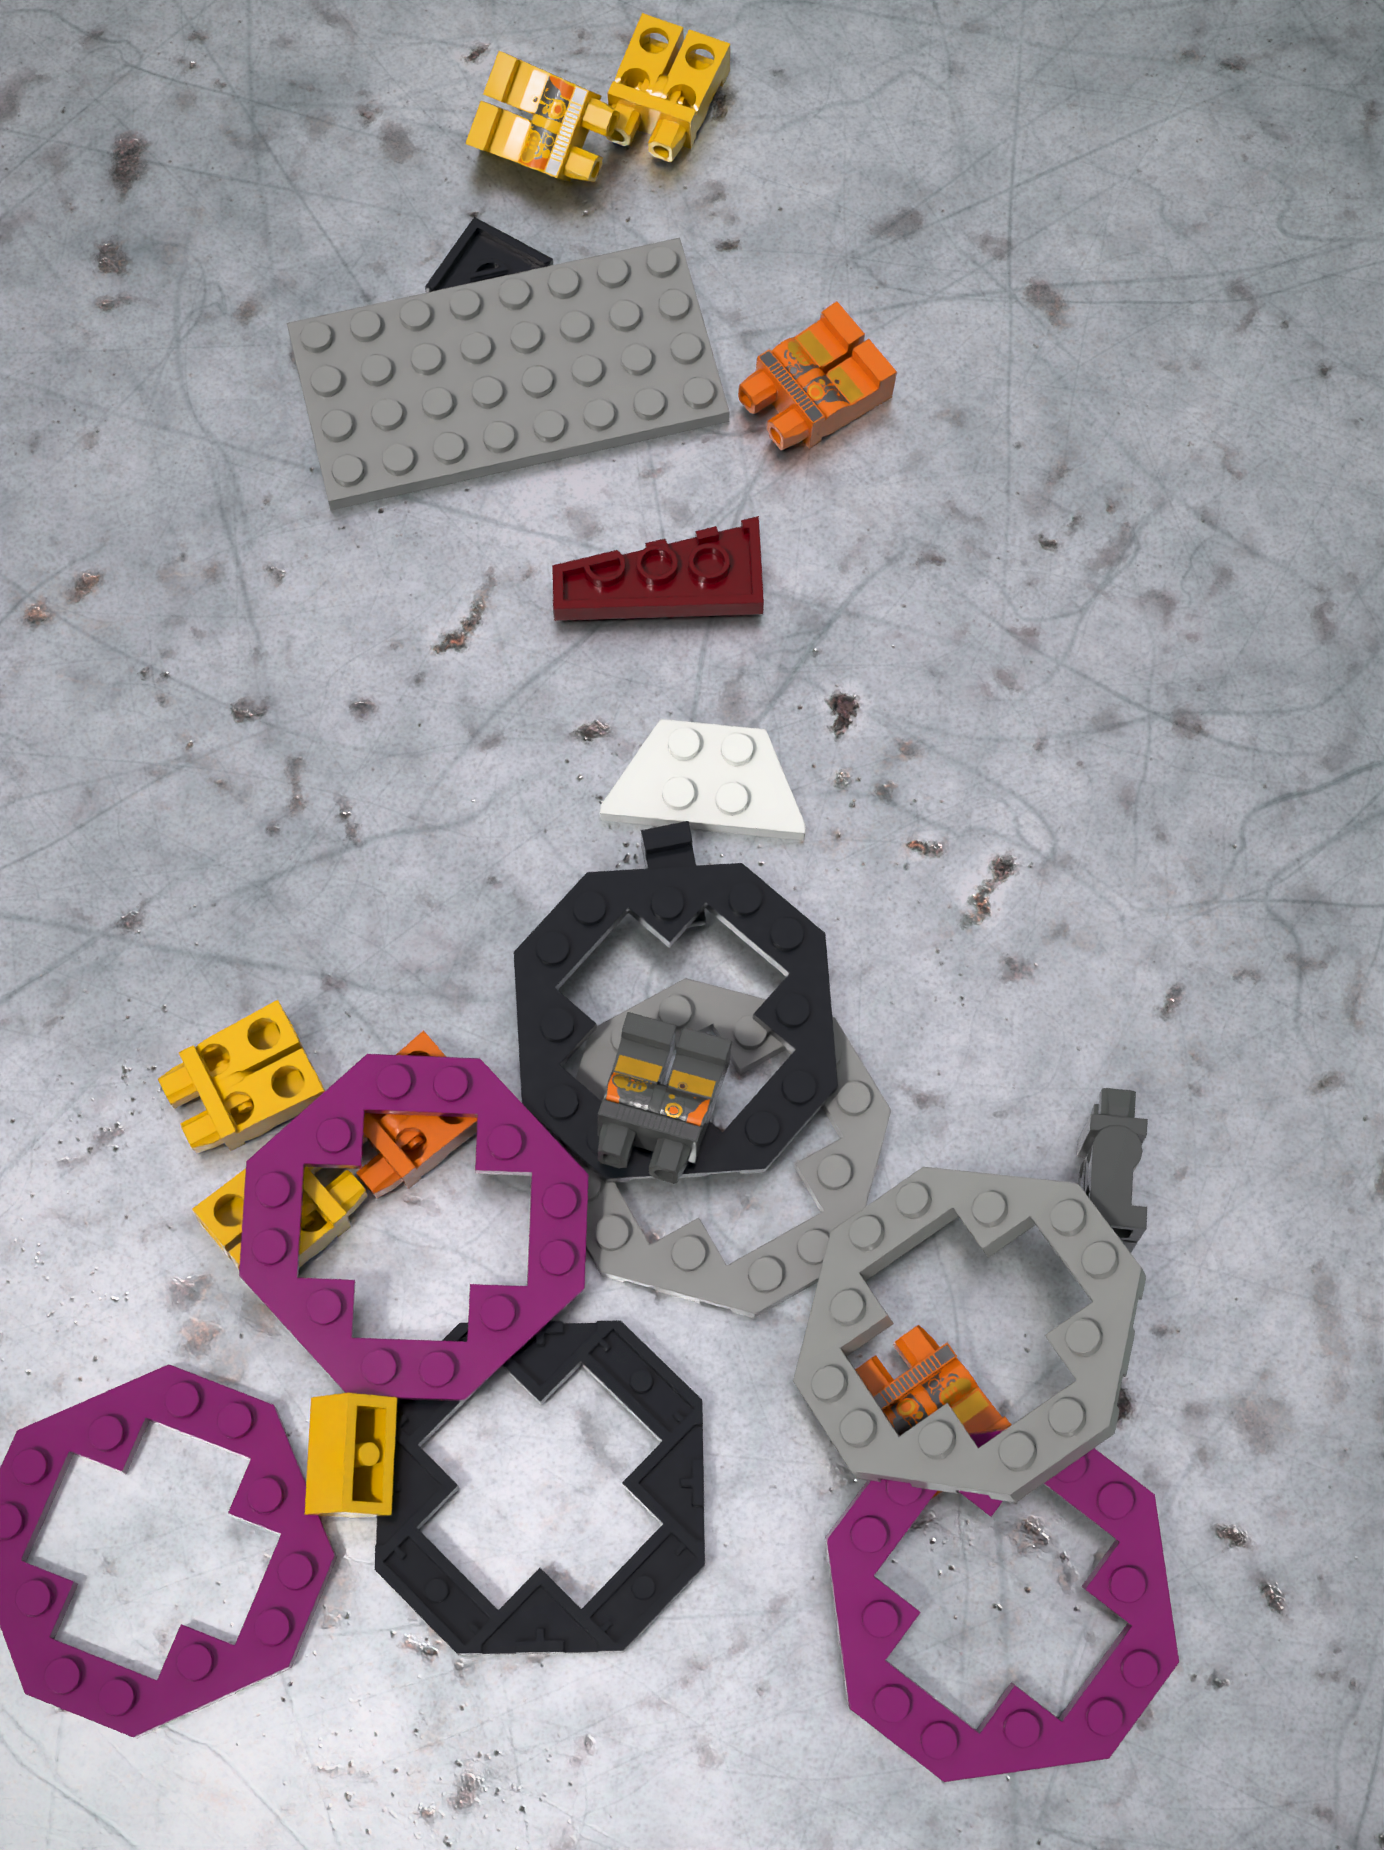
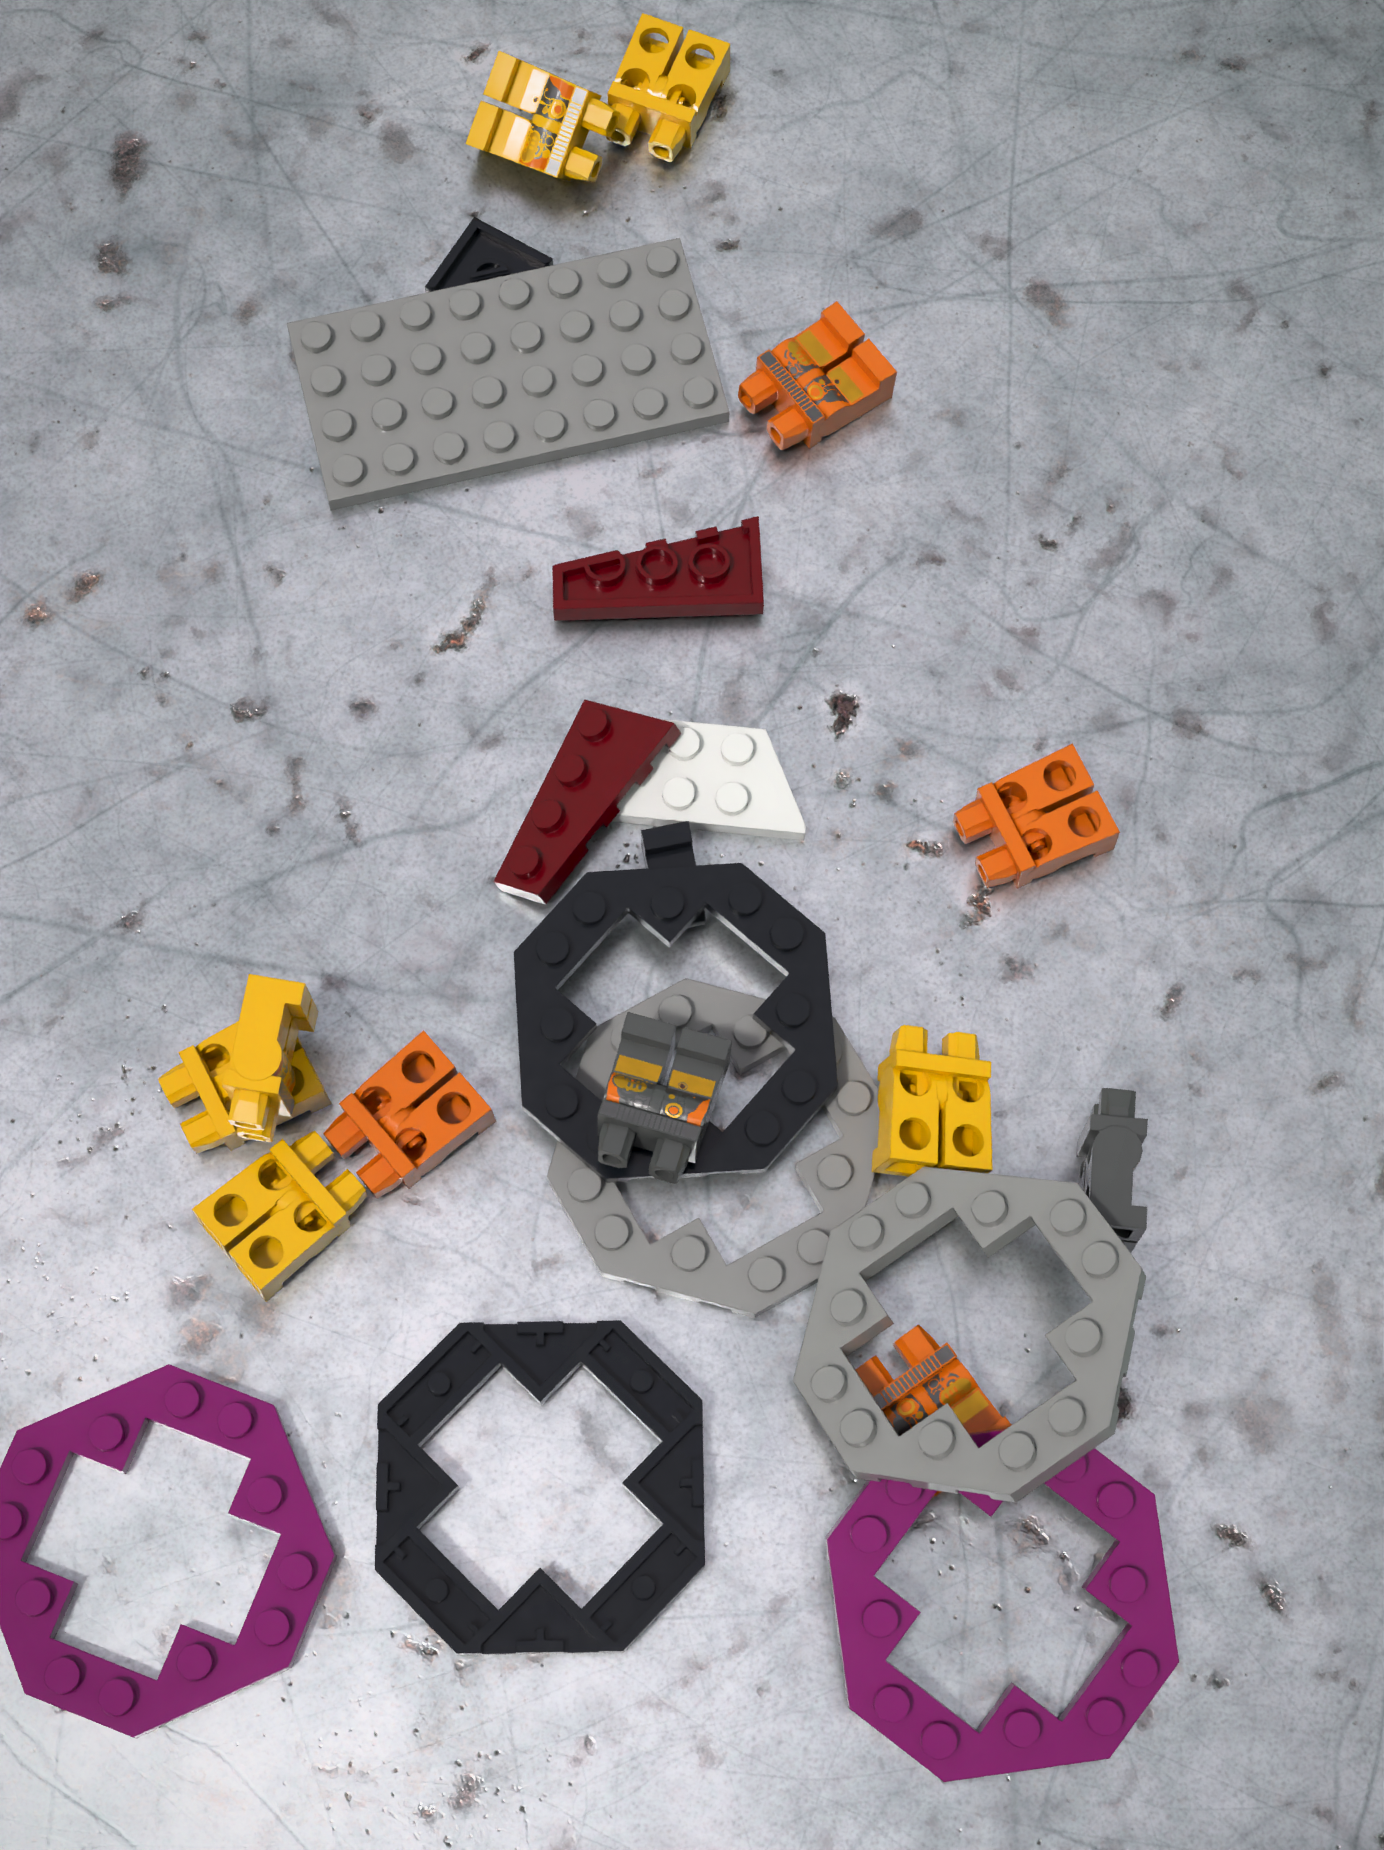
magenta plate [239,1054,589,1401] -> none
yellow brick [304,1393,397,1518] -> none
none -> yellow hips [221,974,319,1142]
none -> dark red wing [493,699,681,904]
none -> yellow hips [871,1025,992,1177]
none -> orange hips [953,743,1120,889]

